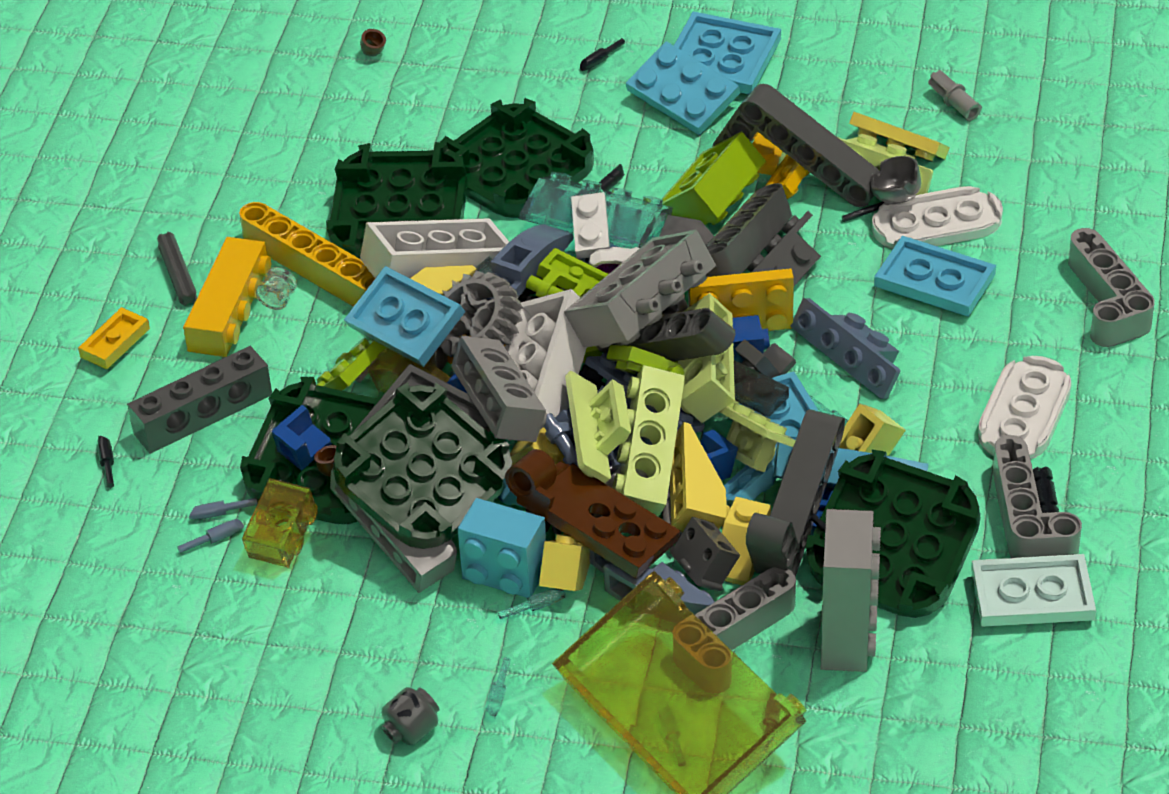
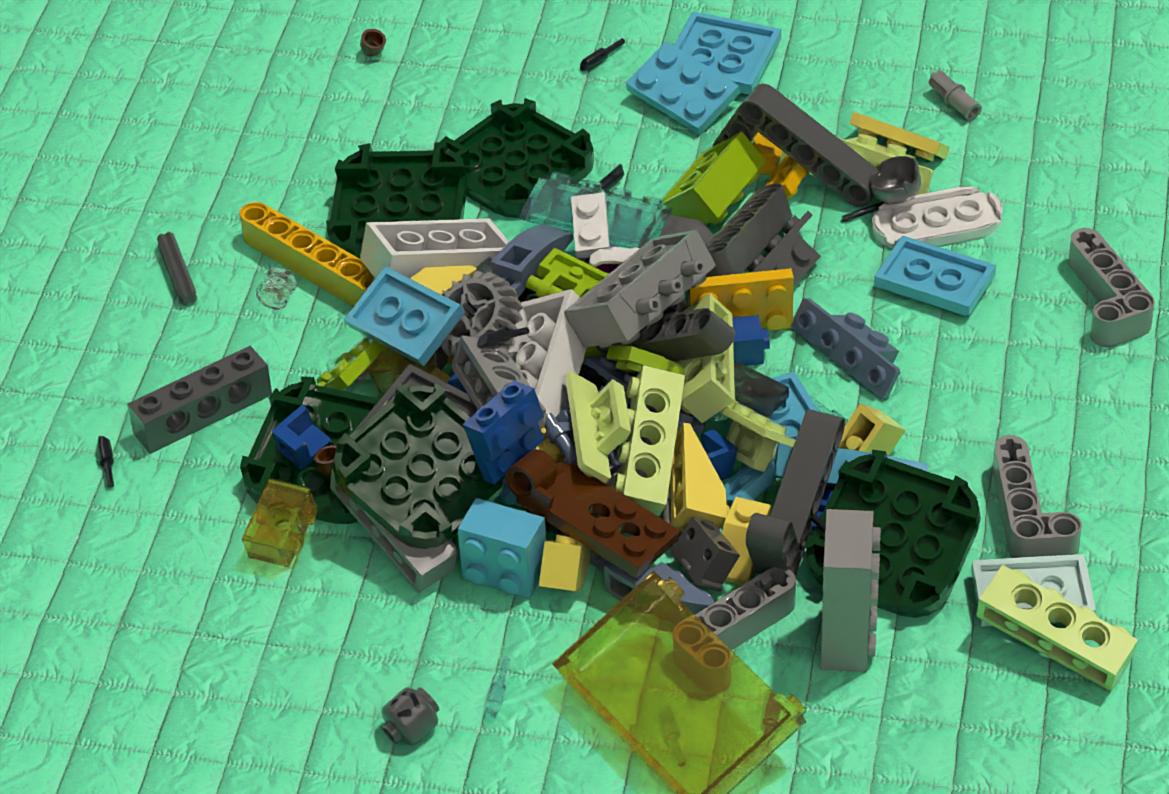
yellow plate [78,307,150,370] -> none
sand blue piece [177,519,244,553] -> none
yellow brick [183,237,271,357] -> none
sand blue piece [189,498,258,520] -> none
clear light blue piece [498,588,565,619] -> none
dark grey bracket [735,339,796,380] -> none
white tile [978,356,1071,459] -> none
black axle [1033,466,1059,513] -> none
none -> blue plate [463,380,544,485]
none -> black piece [478,327,530,347]
none -> yellowish green brick [976,564,1138,692]

